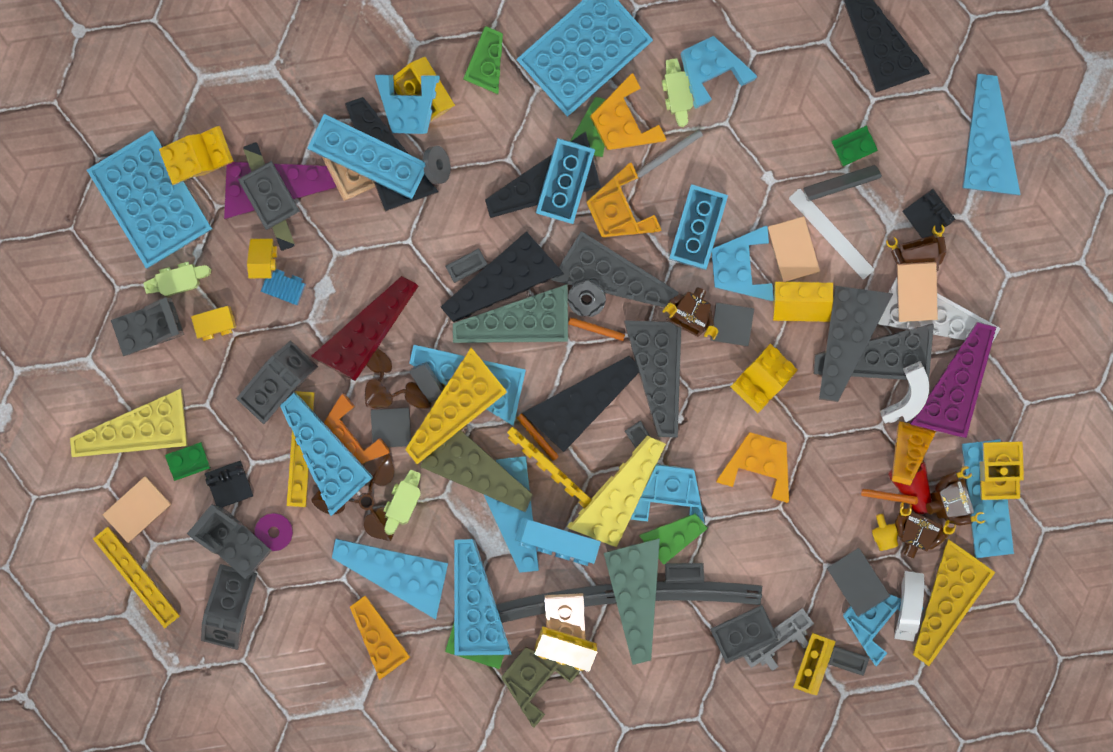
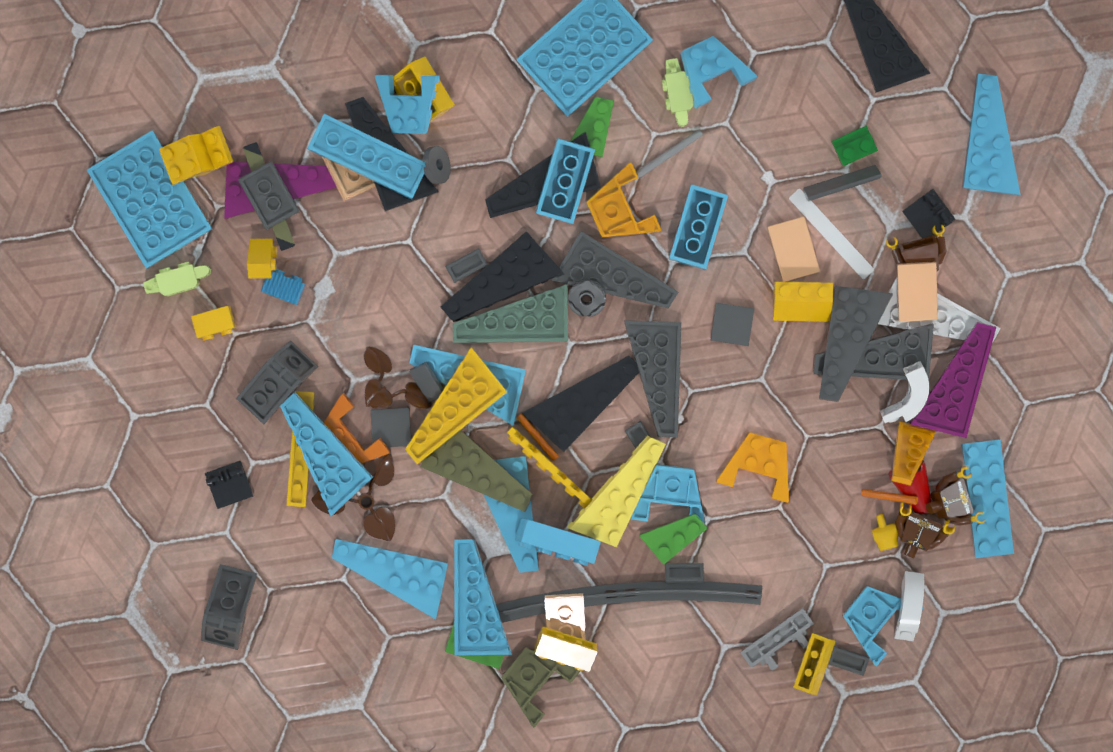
light yellow wing [70,389,187,457] -> none
yellow plate [93,526,180,629] -> none
light nougat tile [103,476,171,543] -> none
dark grey bracket [111,297,185,356] -> none
green plate [165,442,211,481] -> none
dark grey bracket [187,504,272,580] -> none
magenta tile [254,513,293,551] -> none
dark red wing [311,276,419,381] -> none
light orange wing [350,595,410,680] -> none
yellowish green hinge [384,470,421,535] -> none
bright green wing [463,26,503,95] -> none
orange bar [568,317,625,341] -> none
light orange wing [590,73,667,150] -> none
sand green wing [604,538,660,665] -> none
reddish brown torso [662,287,719,340] -> none
dark grey tile [710,605,779,664] -> none
medium azure wing [712,226,774,301] -> none
yellow bracket [730,343,798,413] -> none
dark grey tile [827,548,891,617] -> none
yellow wing [912,539,995,666] -> none
yellow bracket [979,441,1024,500] -> none

